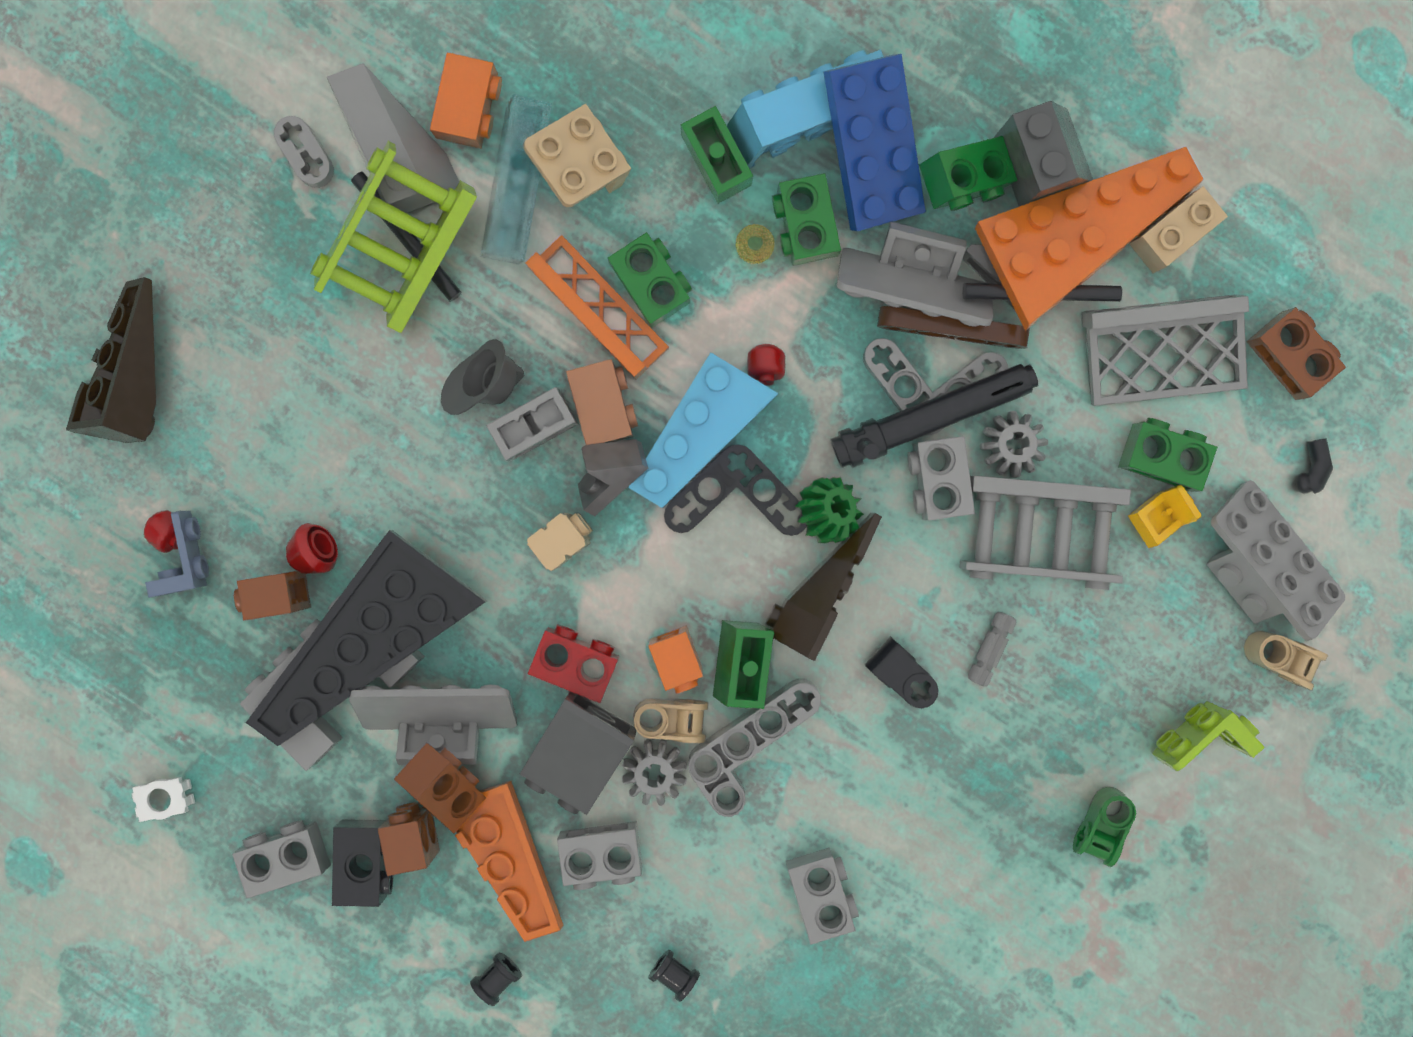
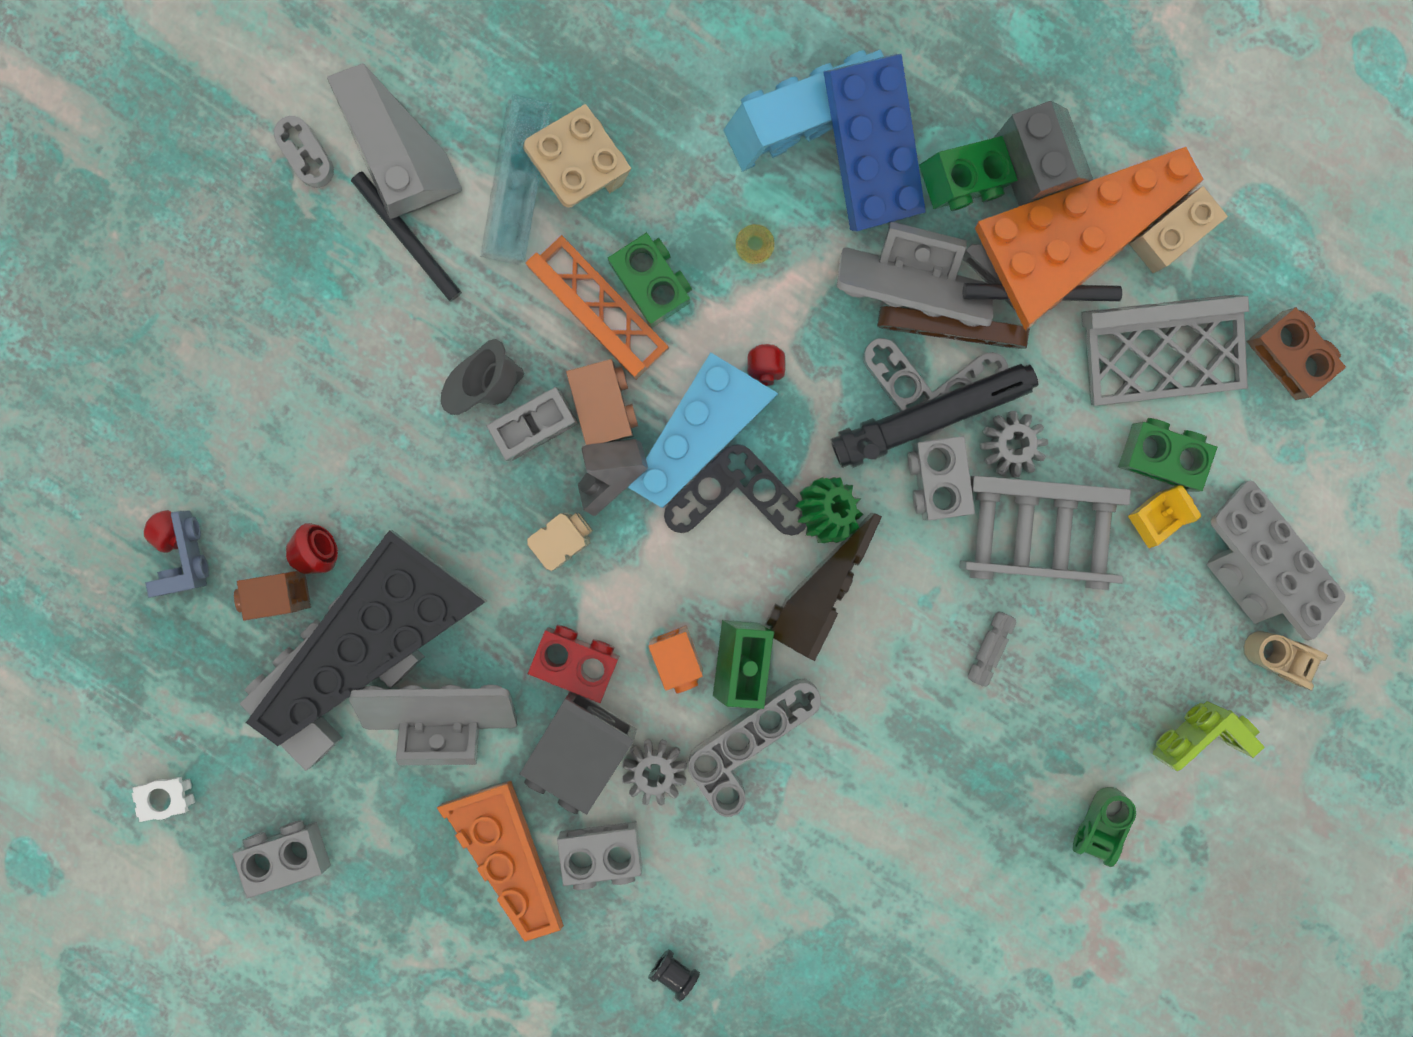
dark brown wedge [66,277,156,443] -> none
lime fence [310,140,477,333] -> none
black brick [332,819,393,907] -> none
dark orange brick [378,802,440,876] -> none
dark orange brick [394,743,486,834] -> none
orange brick [430,52,502,149] -> none
black bush [470,952,522,1006] -> none
tan piece [633,698,708,743] -> none
green brick [681,106,753,204] -> none
green brick [772,173,841,266] -> none
light grey brick [786,847,859,945] -> none
black piece [865,636,939,709] -> none
black arm [1296,438,1333,494] -> none

